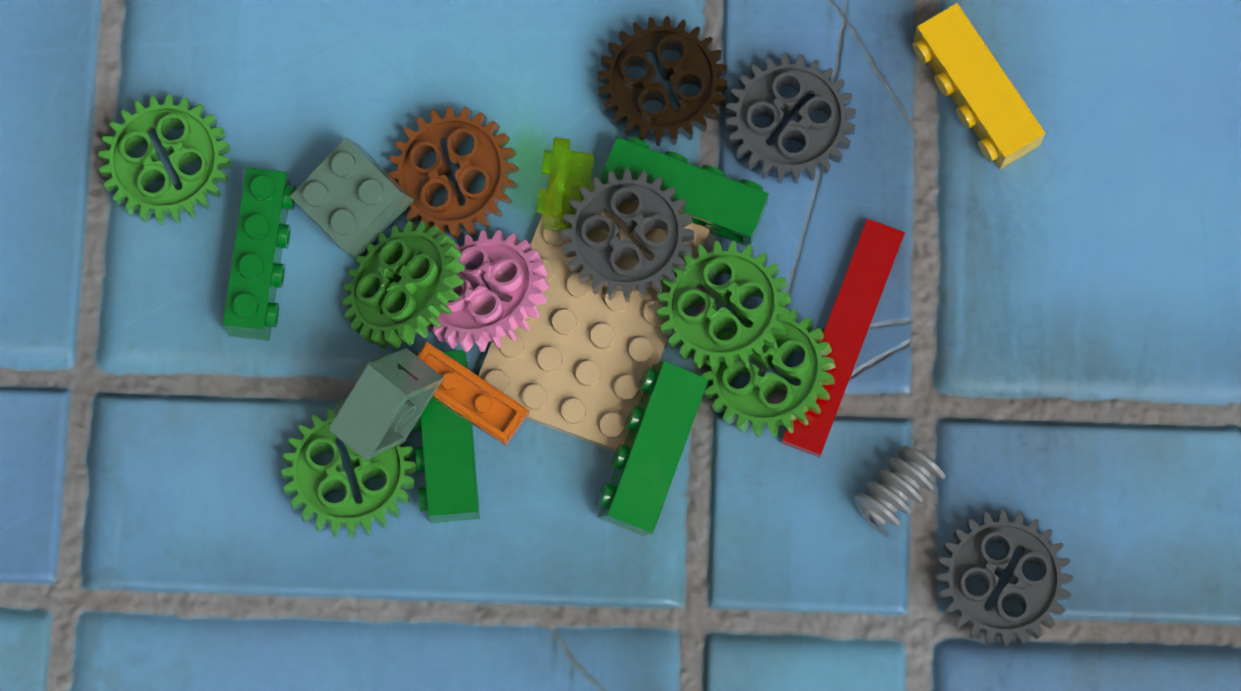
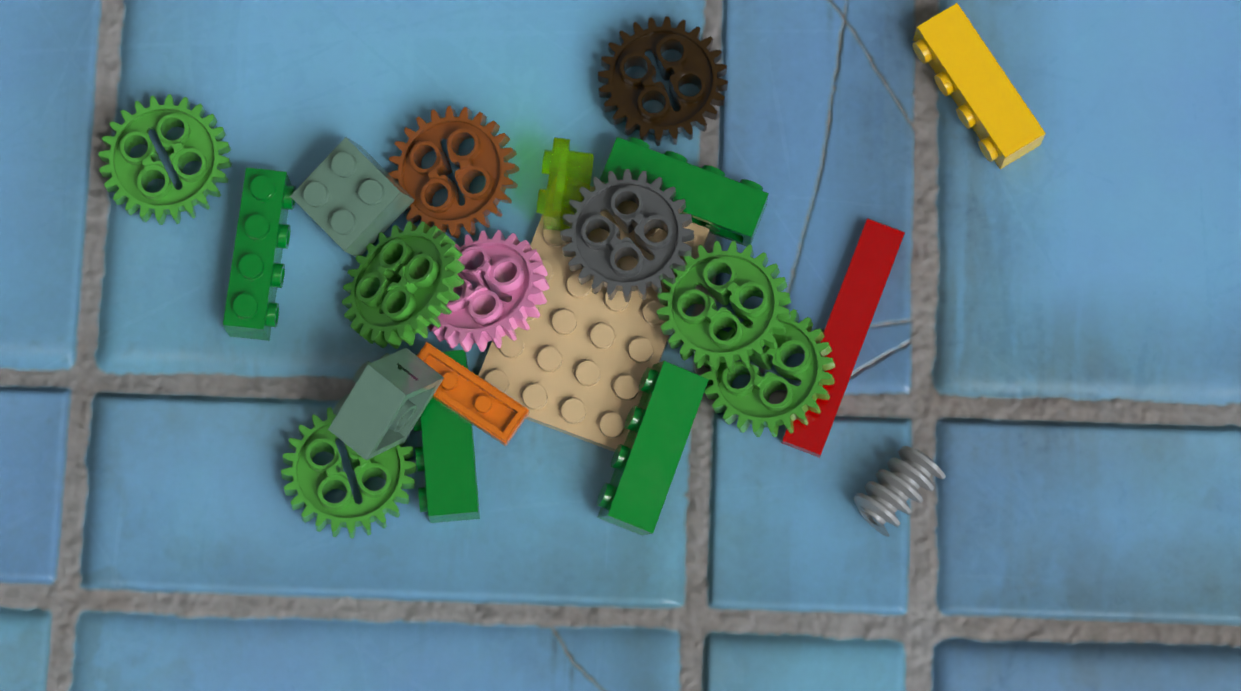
dark grey gear [725,54,856,184] -> none
dark grey gear [935,510,1073,647] -> none

